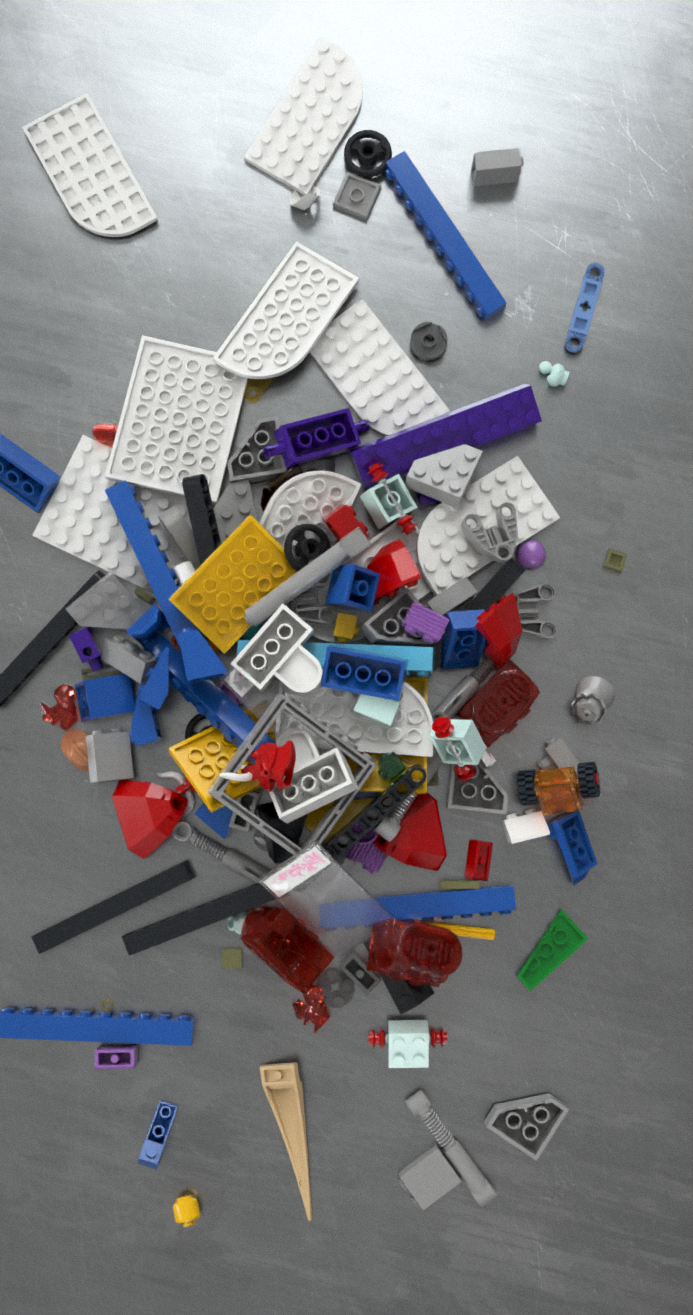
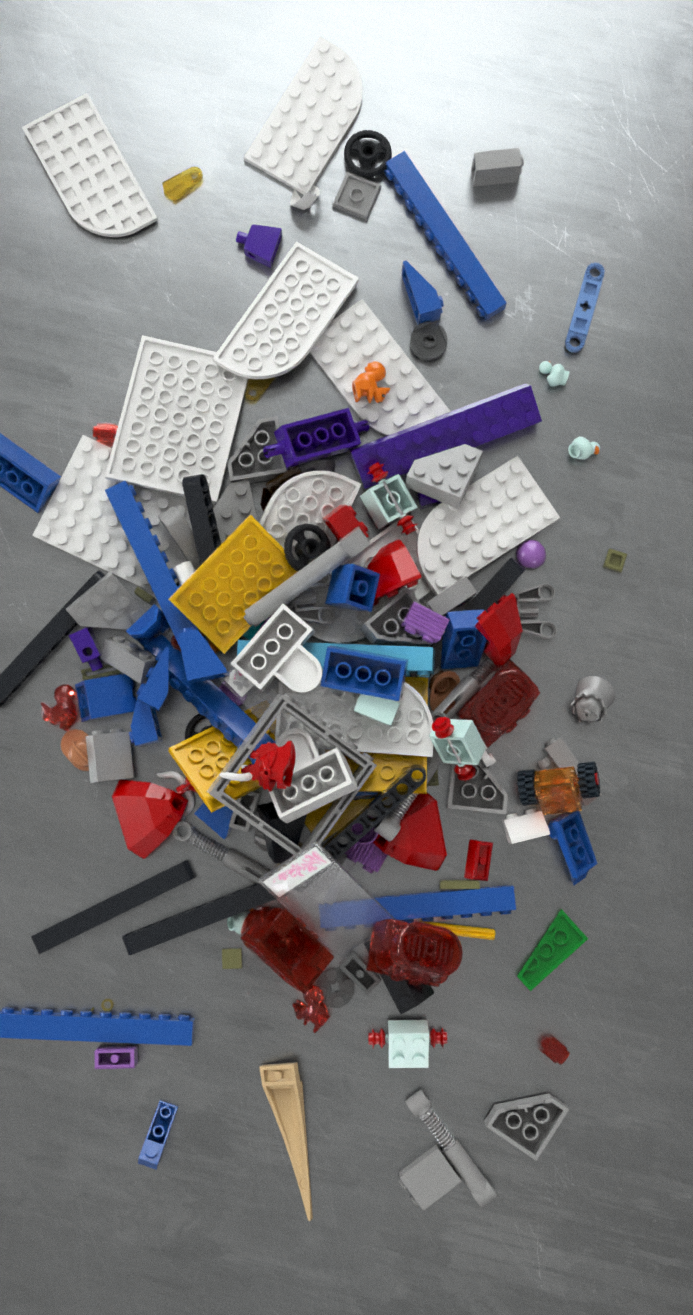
yellow head [173,1195,200,1227] -> none
yellow brick [333,612,359,643] -> none
clear green brick [377,751,406,784] -> none
light grey connector [461,502,518,563] -> none
none -> clear yellow piece [162,167,203,202]
none -> dark purple torso [236,224,282,268]
none -> orange animal [352,361,390,403]
none -> blue slope [401,260,444,325]
none -> nougat piece [429,670,460,714]
none -> clear red brick [540,1035,570,1065]
none -> light aqua animal [568,437,600,460]

